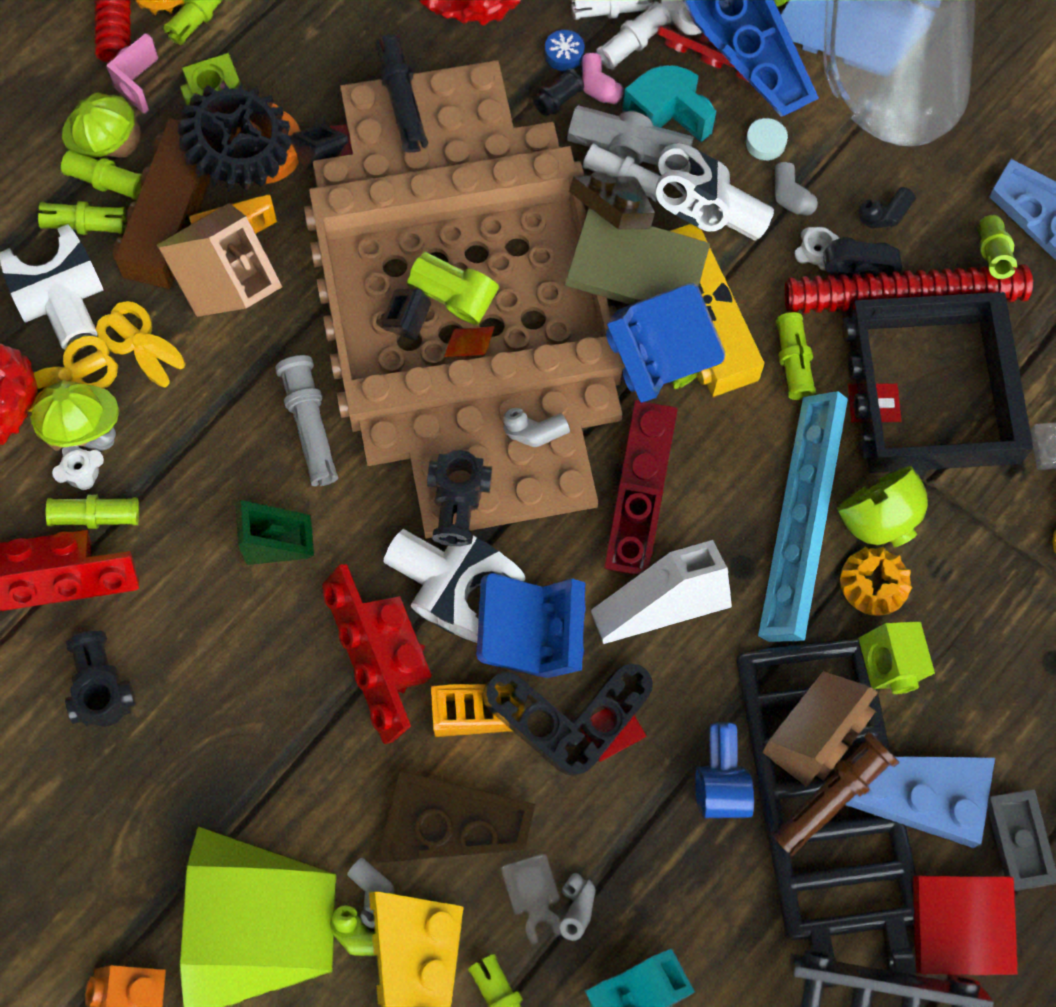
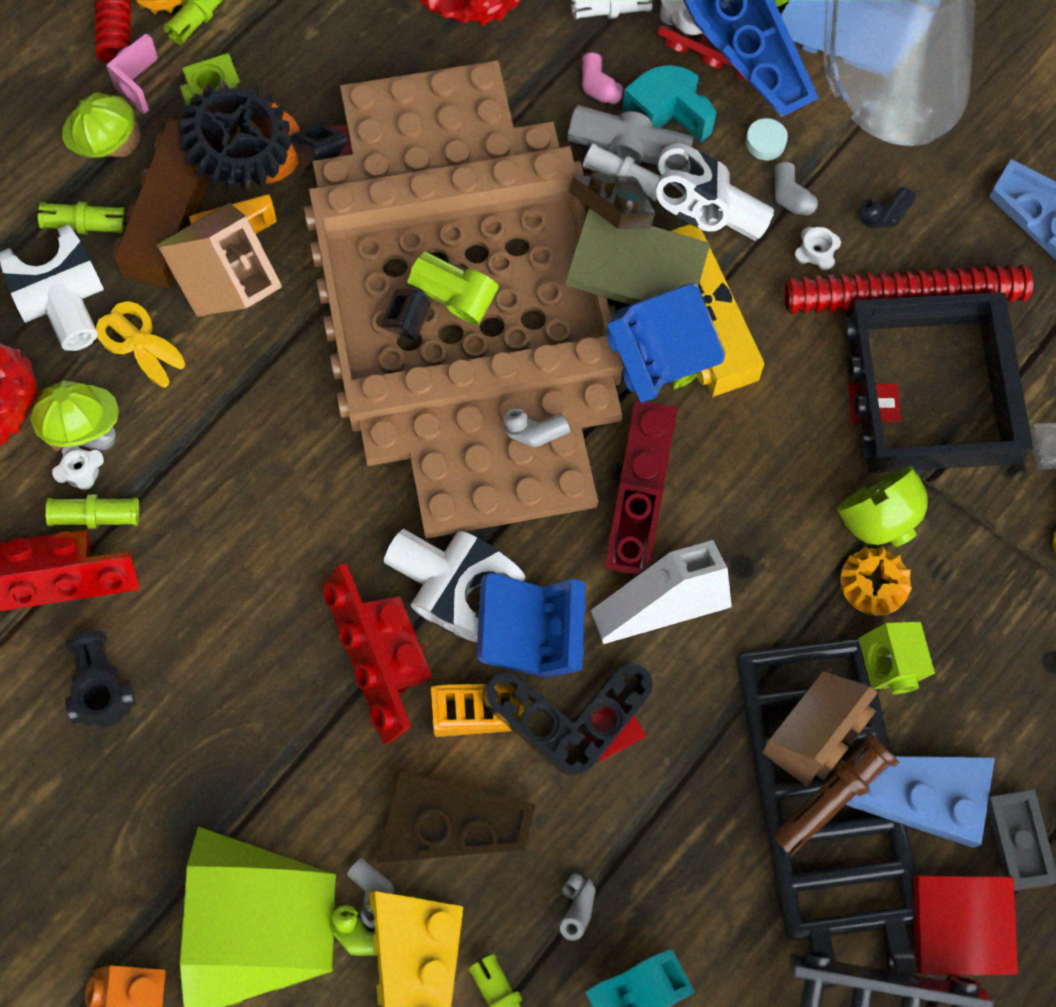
yellow piece [28,336,118,412] -> none
lime pin [61,150,142,200] -> none
dark green slope [235,500,314,565] -> none
light grey pin [275,355,338,486] -> none
black pin [375,34,428,153] -> none
black connector [427,450,493,547] -> none
red sticker [444,326,495,357] -> none
clear plate [501,853,561,945] -> none
black pin [533,69,584,116] -> none
blue tile [545,30,584,71] -> none
white pin [597,2,671,70] -> none
blue beam [695,722,754,818] -> none
medium azure plate [758,391,848,642] -> none
lime pin [776,312,816,400] -> none
black plate [823,237,902,277] -> none
lime pin [977,215,1017,279] -> none

